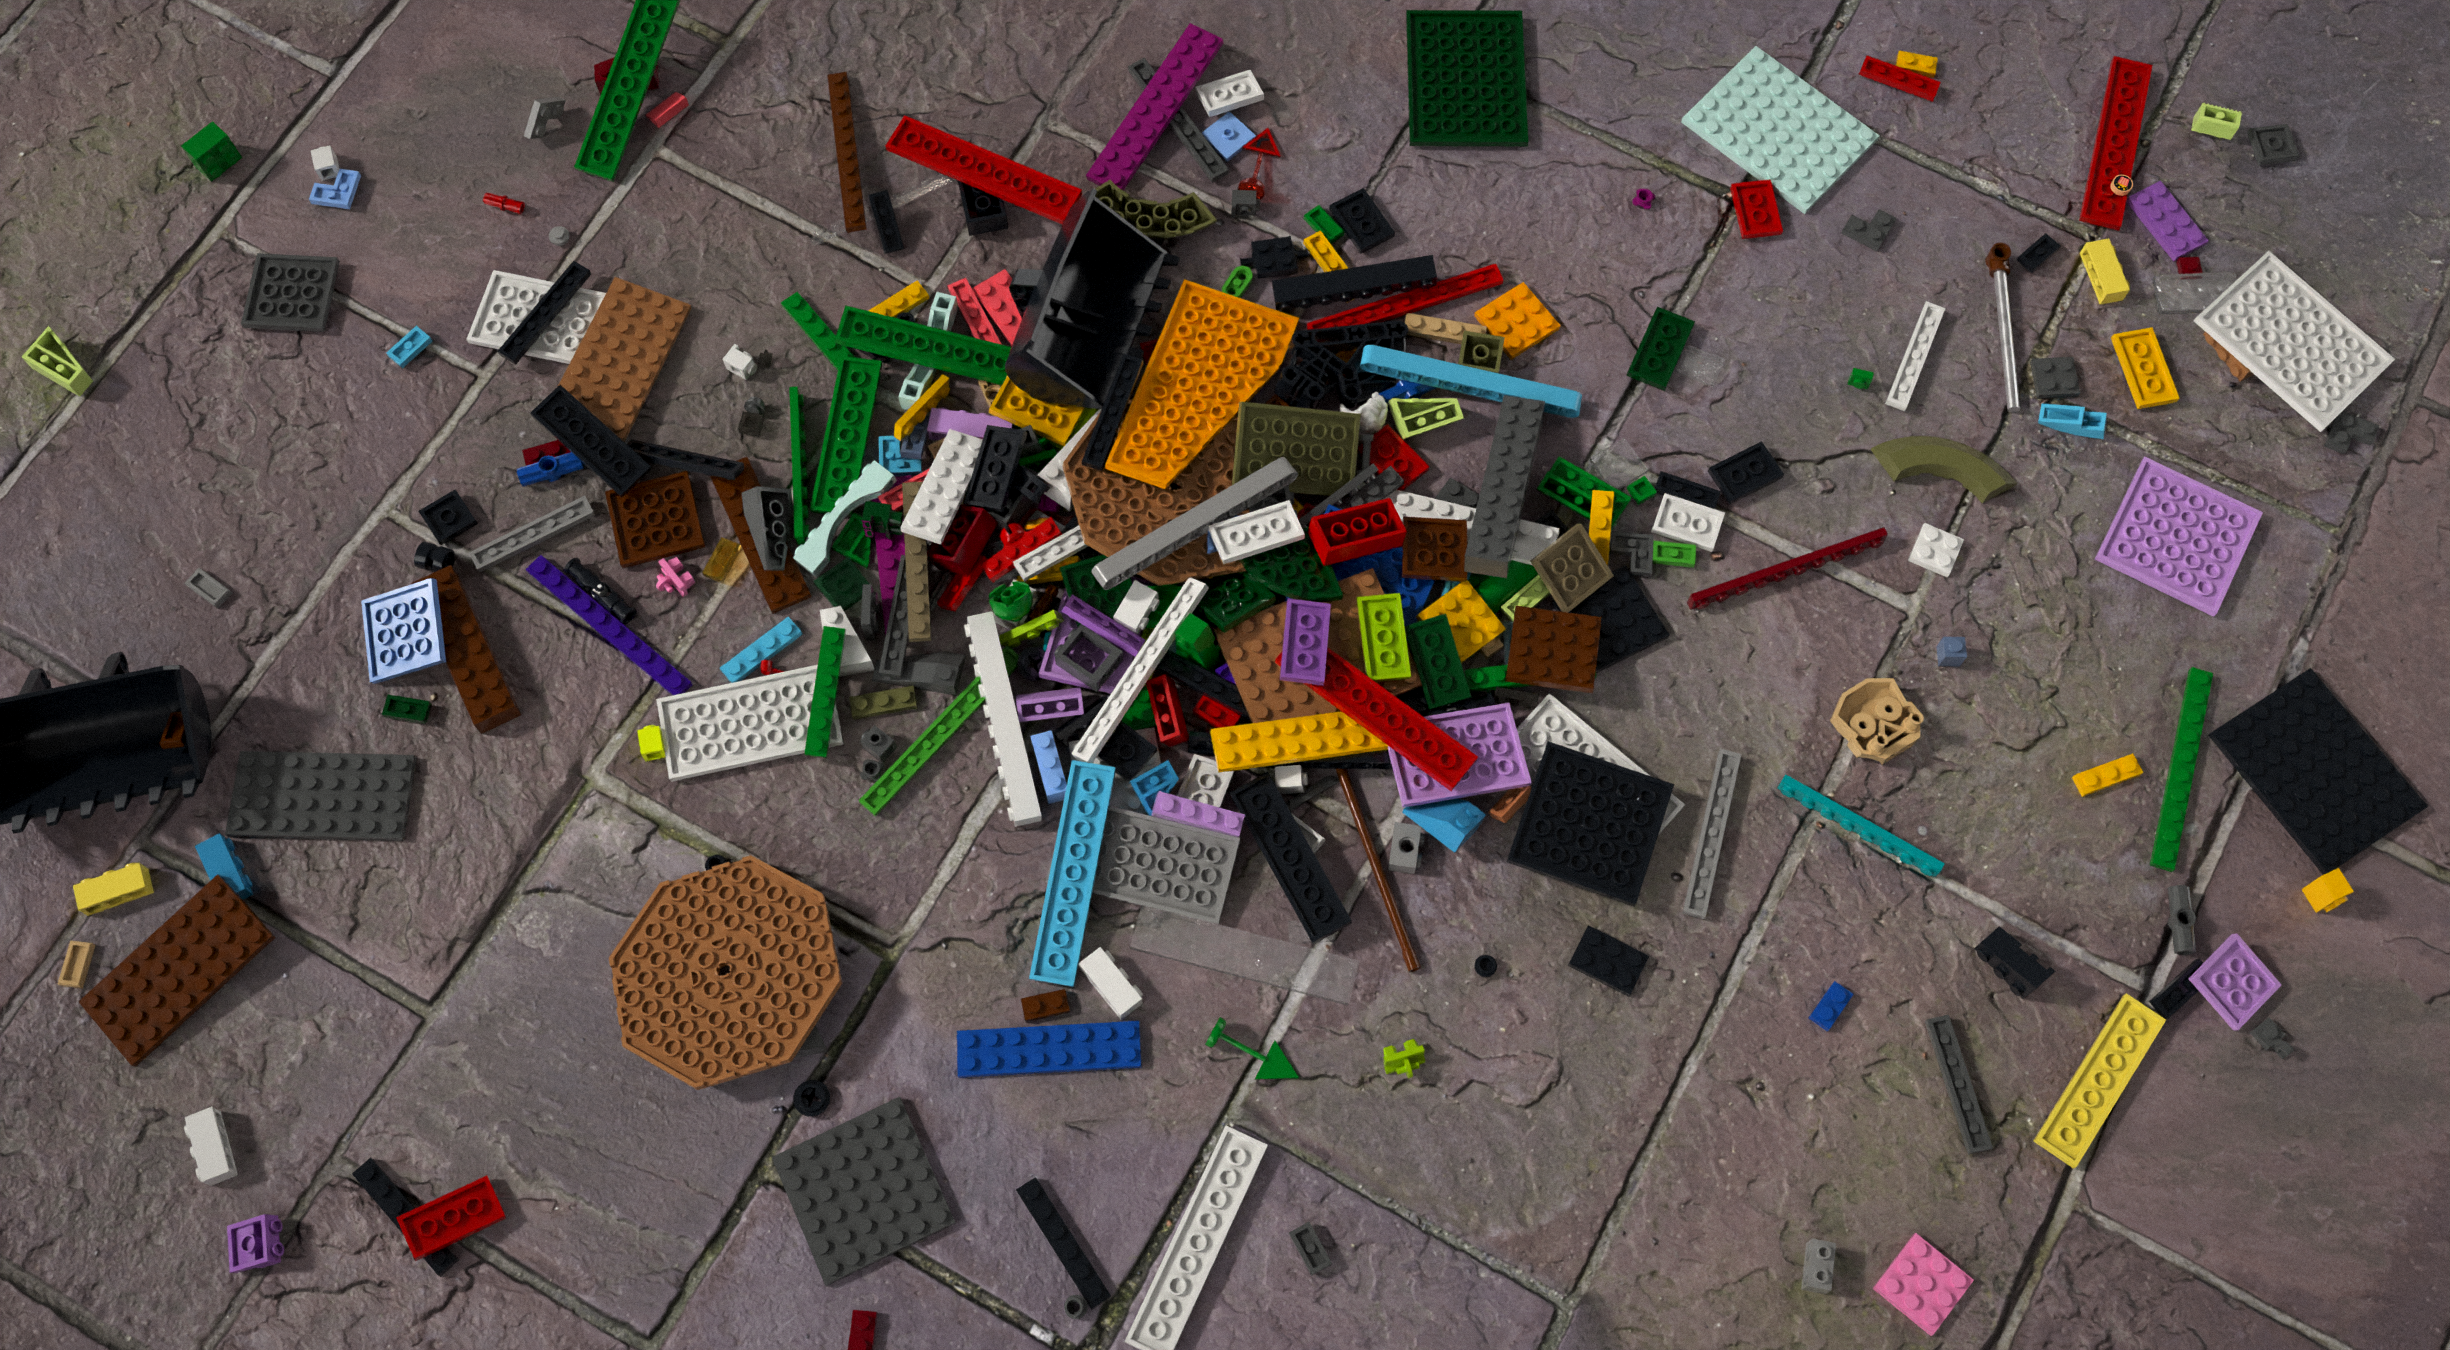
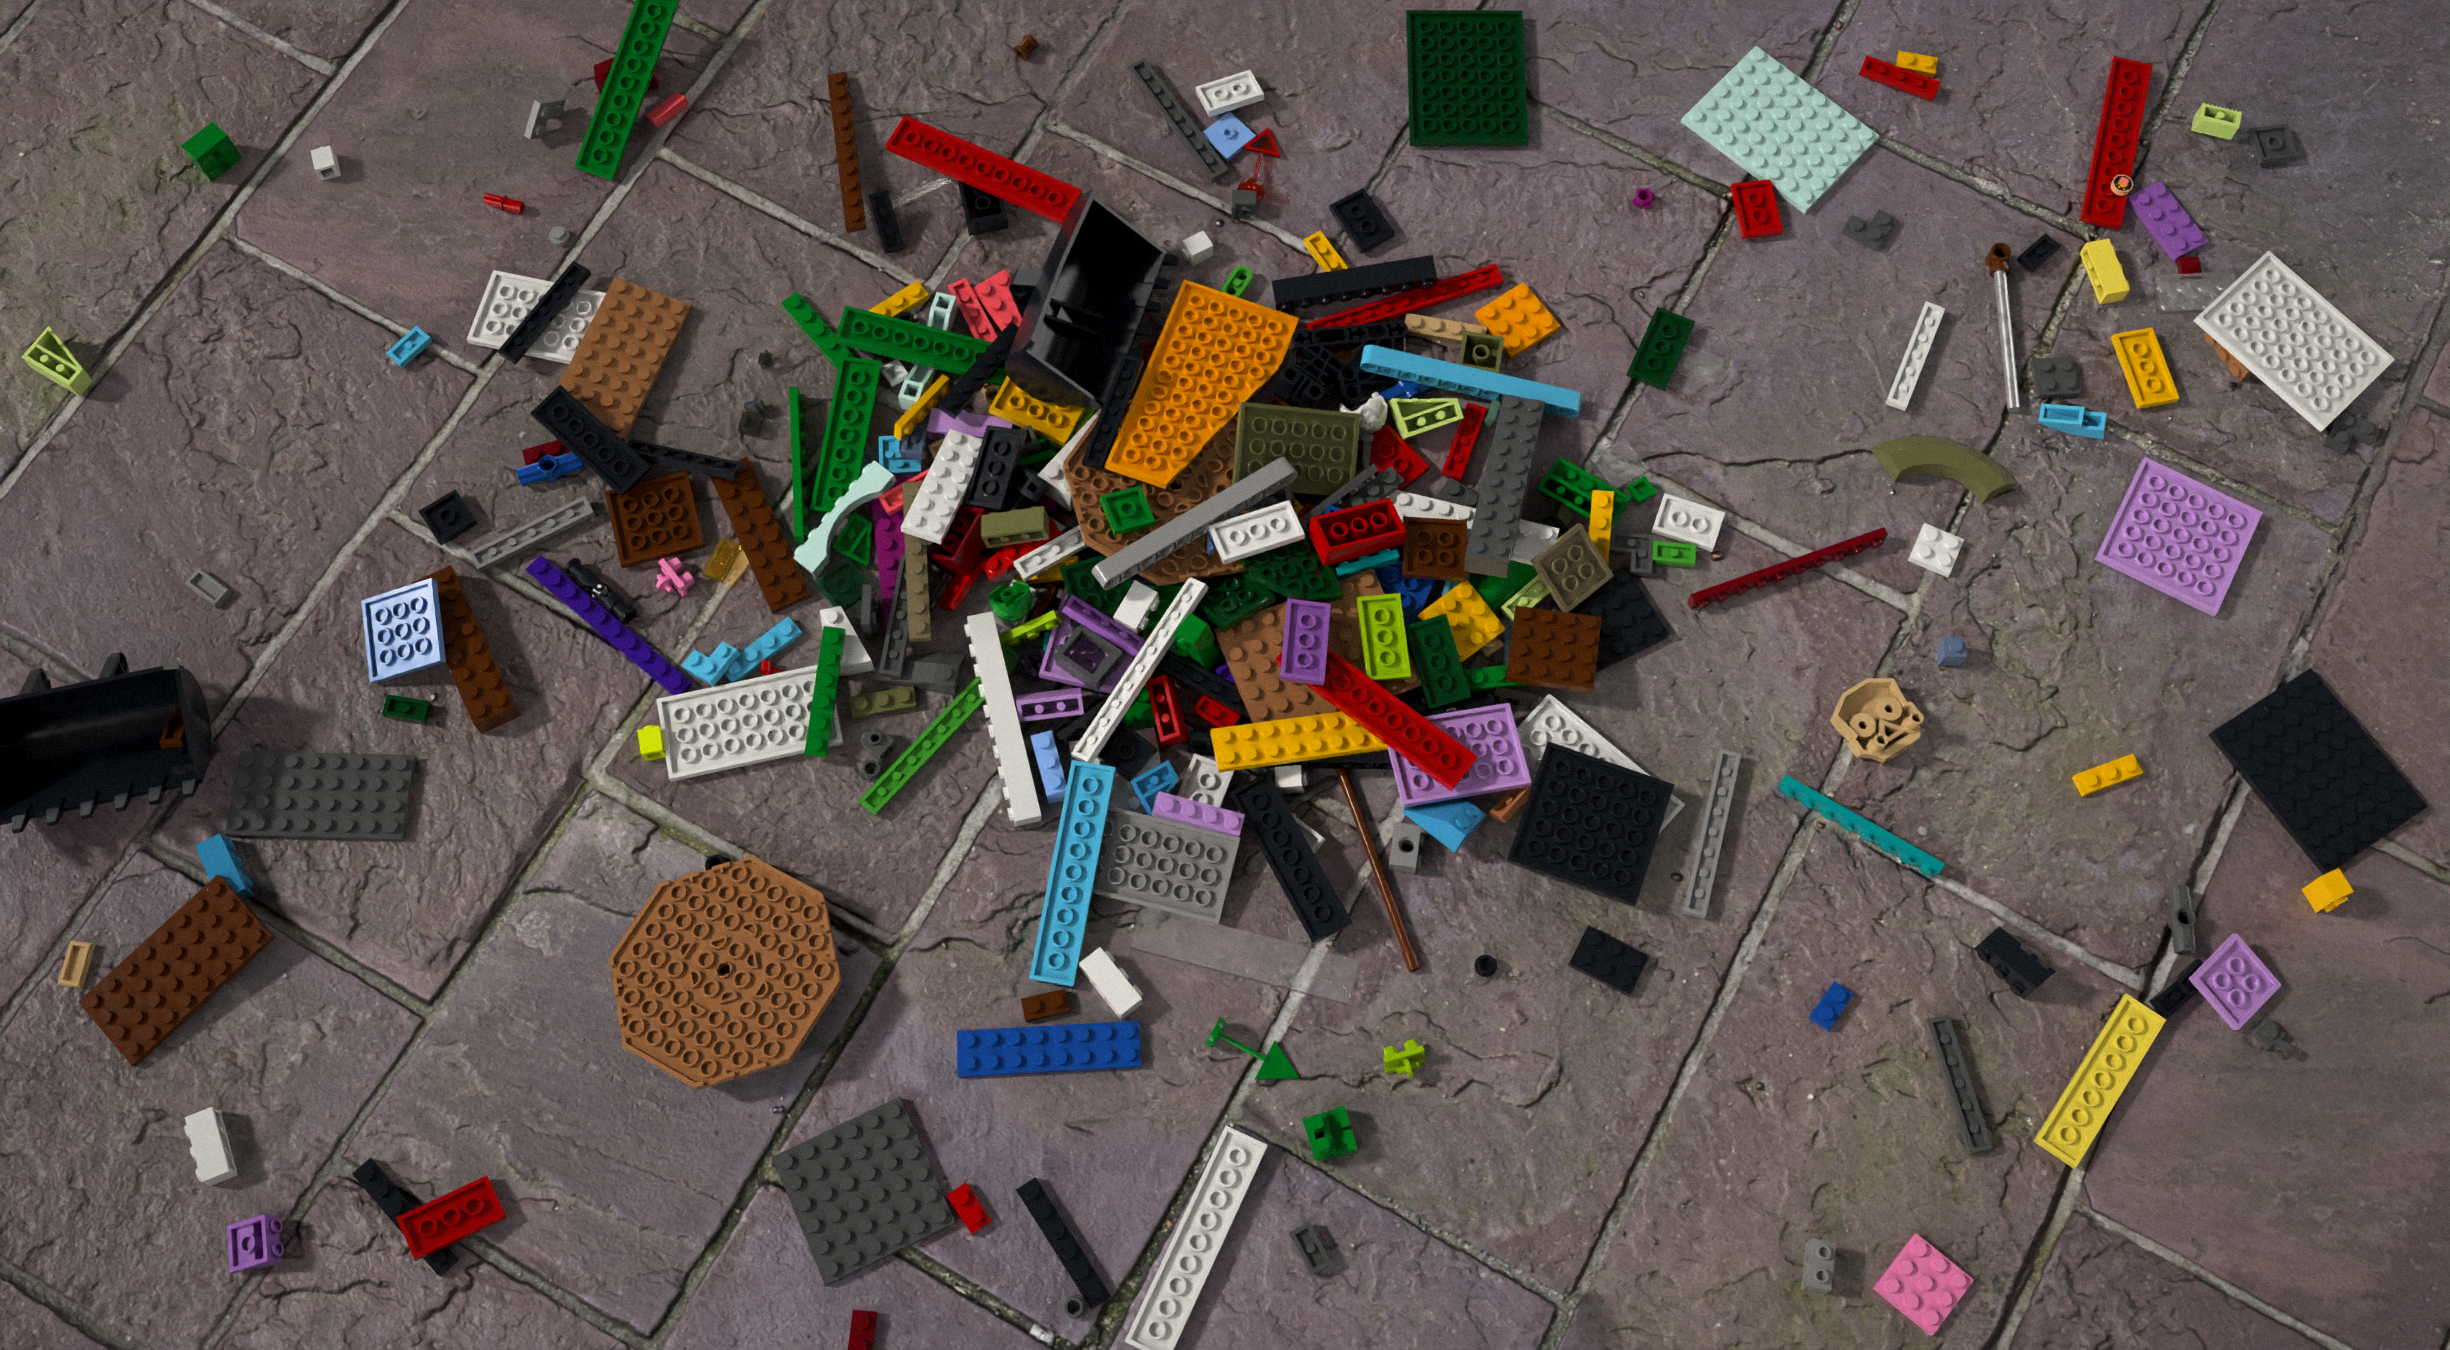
light yellow brick [73,863,154,916] -> none
dark grey plate [241,253,340,332] -> none
light blue plate [309,169,361,209] -> none
black wheel [414,541,455,572] -> none
white brick [723,344,758,380] -> none
dark grey wedge [742,486,793,571] -> none
black gear [793,1080,830,1117] -> none
dark green hips [862,501,903,540] -> none
olive brick [1079,180,1217,238] -> none
magenta plate [1086,23,1224,191] -> none
black plate [1240,236,1309,279] -> none
green tile [1304,205,1345,244] -> none
black plate [1655,471,1721,509] -> none
black plate [1707,441,1784,504] -> none
green plate [1847,368,1874,389] -> none
green plate [2150,667,2213,872] -> none
none -> medium azure plate [681,641,741,687]
none -> white plate [881,359,908,387]
none -> black plate [938,322,1019,419]
none -> red plate [946,1182,992,1236]
none -> olive brick [981,506,1049,548]
none -> reddish brown bush [1013,34,1039,61]
none -> green plate [1099,486,1155,536]
none -> white brick [1181,230,1213,266]
none -> green hips [1303,1105,1358,1162]
none -> teal plate [1334,549,1399,581]
none -> red plate [1441,402,1487,482]
none -> sand green plate [1482,400,1501,428]

